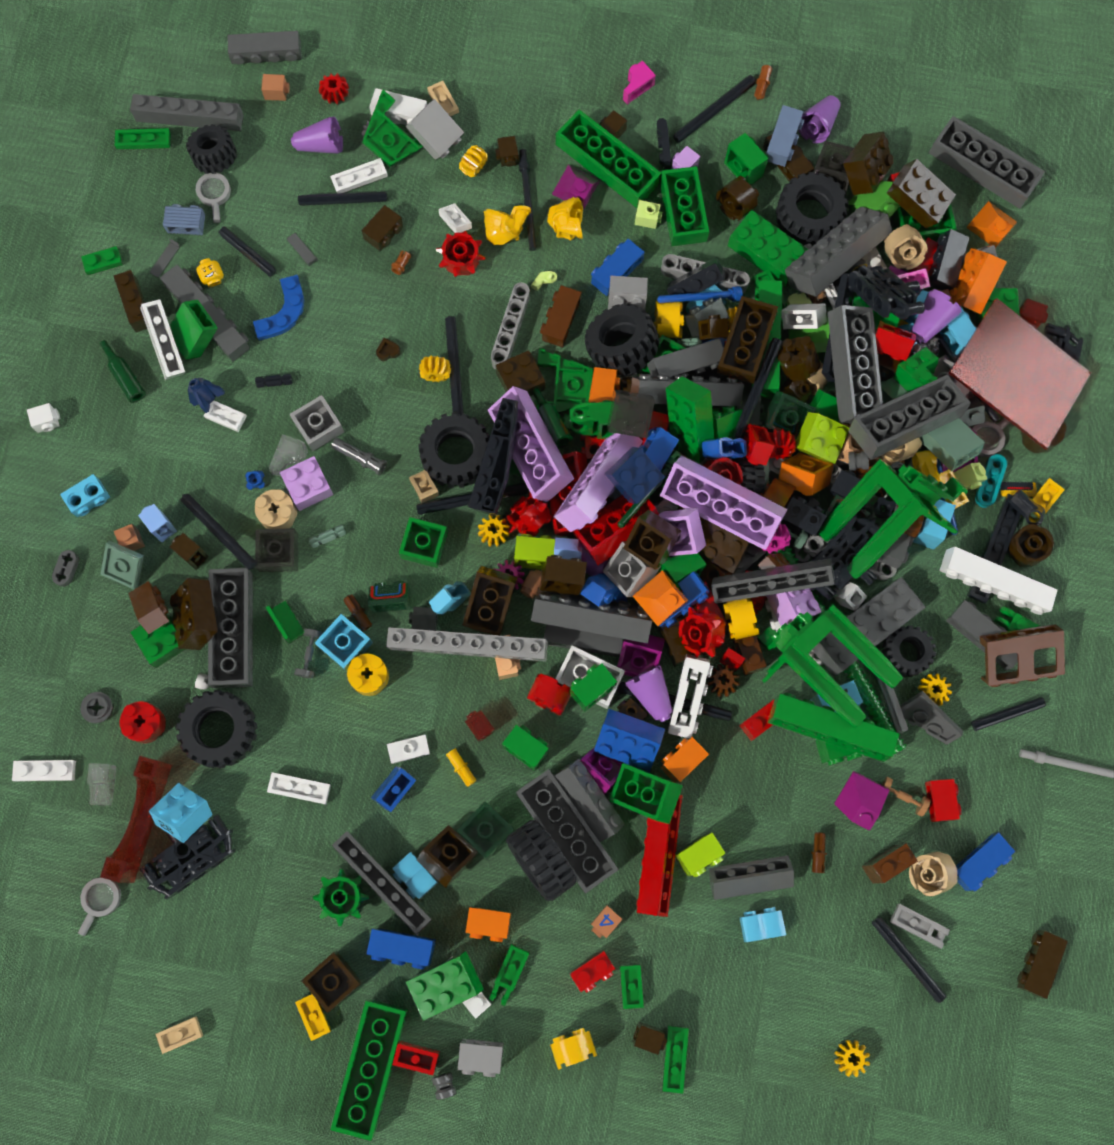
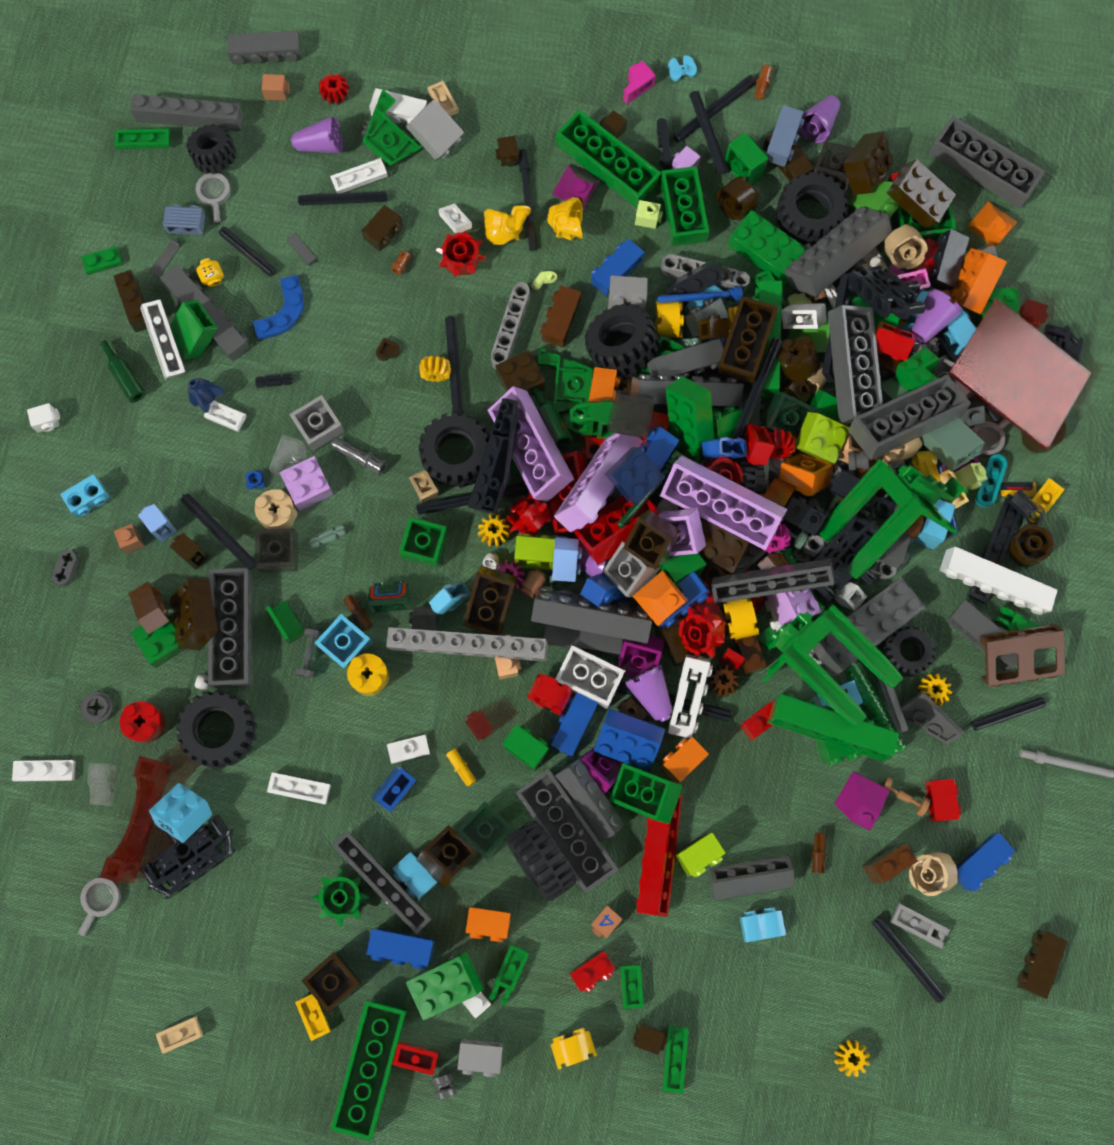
sand green tile [100,540,144,589] -> none
yellow gear [459,145,488,177] -> none
dark brown brick [540,555,587,596] -> none
green brick [570,663,617,712] -> none
none -> white hinge [483,553,499,569]
none -> blue brick [549,693,598,758]
none -> medium azure piece [668,55,697,81]
none -> black axle [689,91,728,175]

